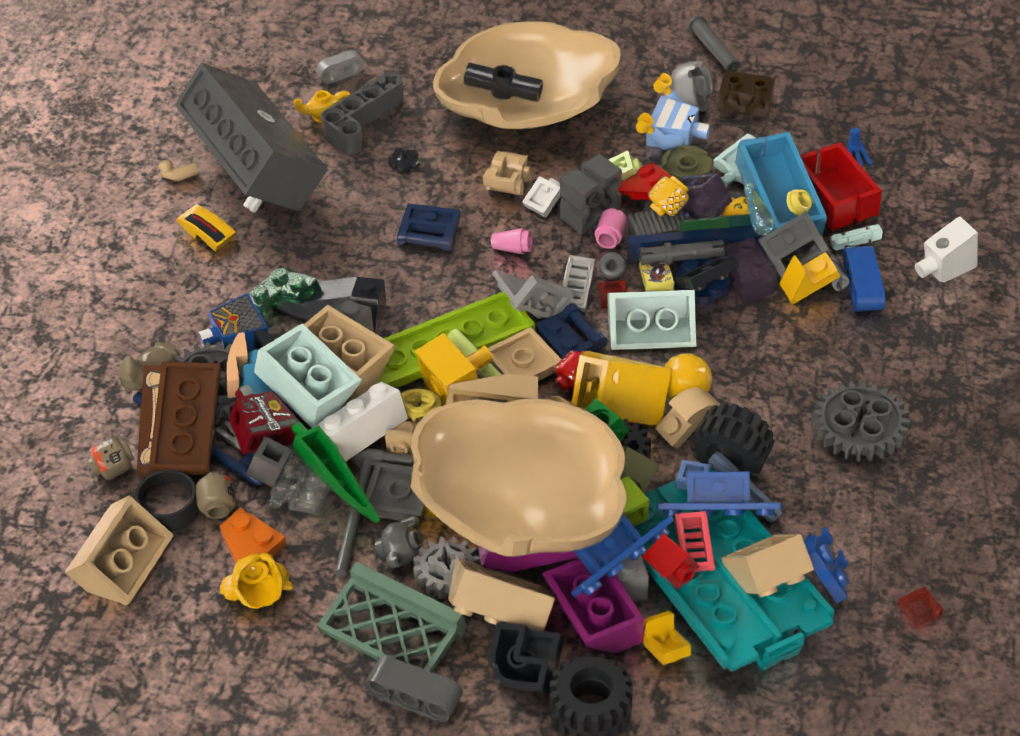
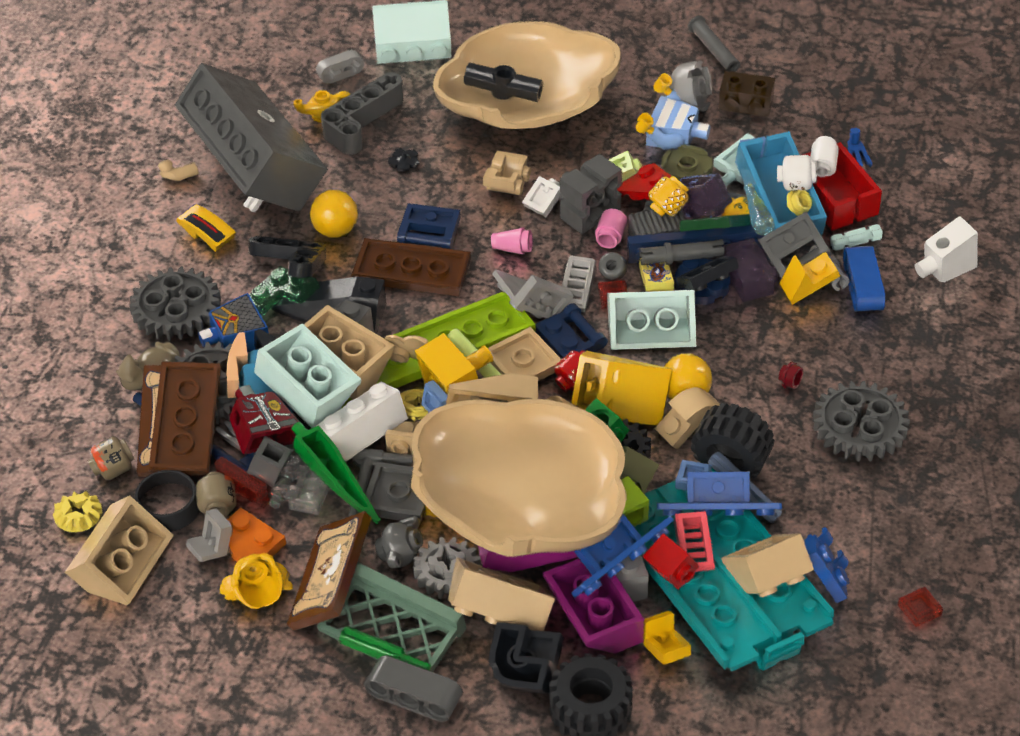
none -> light yellow gear [53,491,103,532]
none -> dark grey gear [129,266,221,340]
none -> light grey bracket [186,508,232,562]
none -> clear red tile [215,456,271,509]
none -> black beam [248,236,326,278]
none -> tile [287,511,372,631]
none -> yellow piece [310,190,358,238]
none -> green axle [339,626,431,671]
none -> reddish brown tile [351,238,471,297]
none -> light aqua slope [372,0,452,64]
none -> tan plate [384,335,429,363]
none -> medium blue tile [421,380,447,413]
none -> white head [777,155,817,191]
none -> dark red plate [778,361,804,389]
none -> white brick [810,136,839,177]

